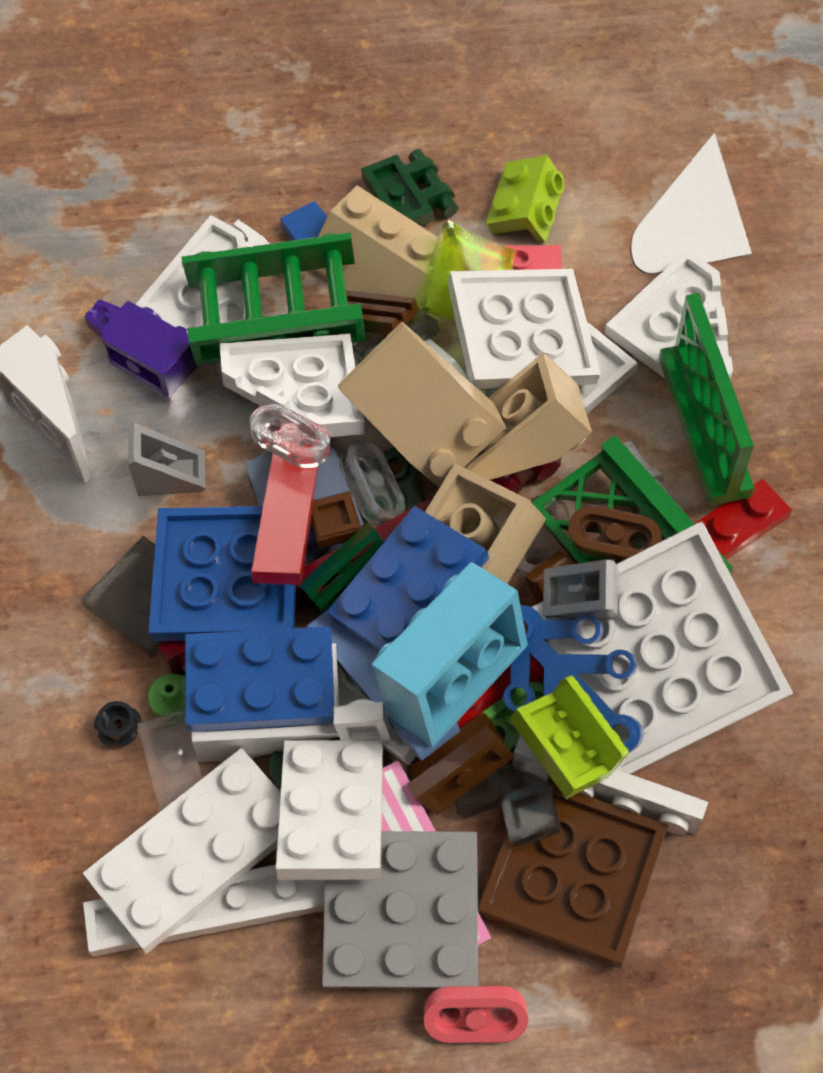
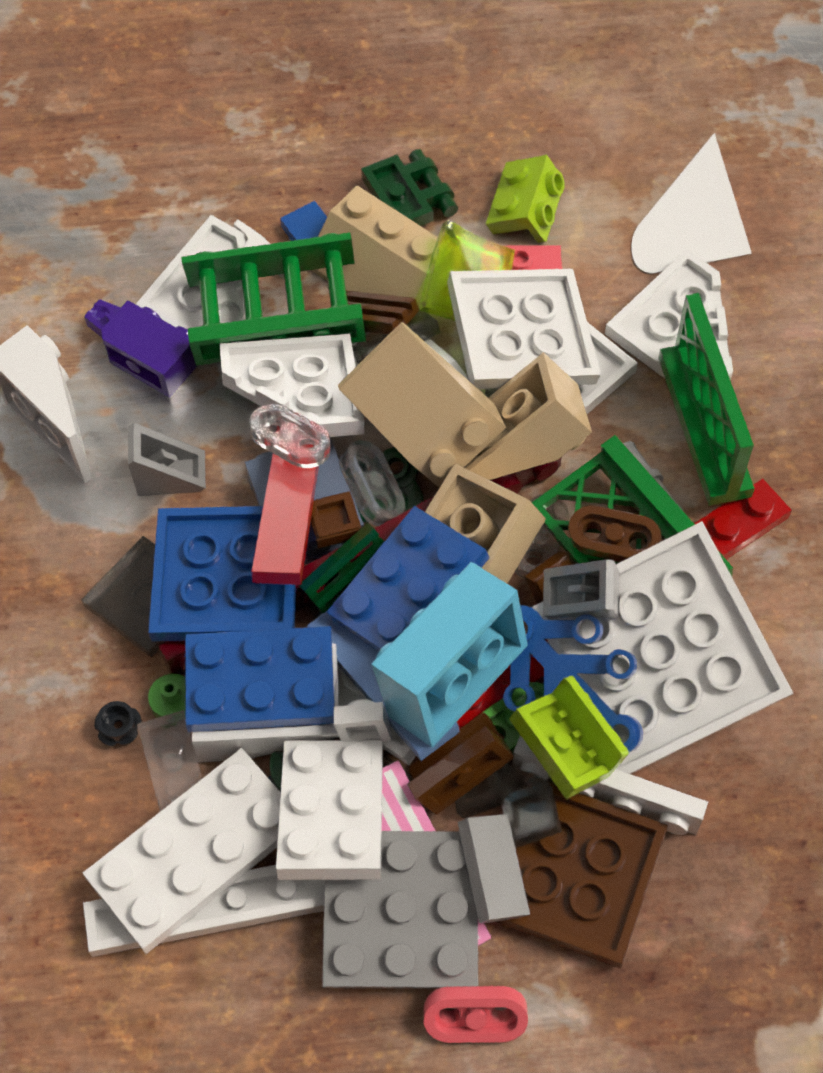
none -> light grey tile [458,814,530,924]

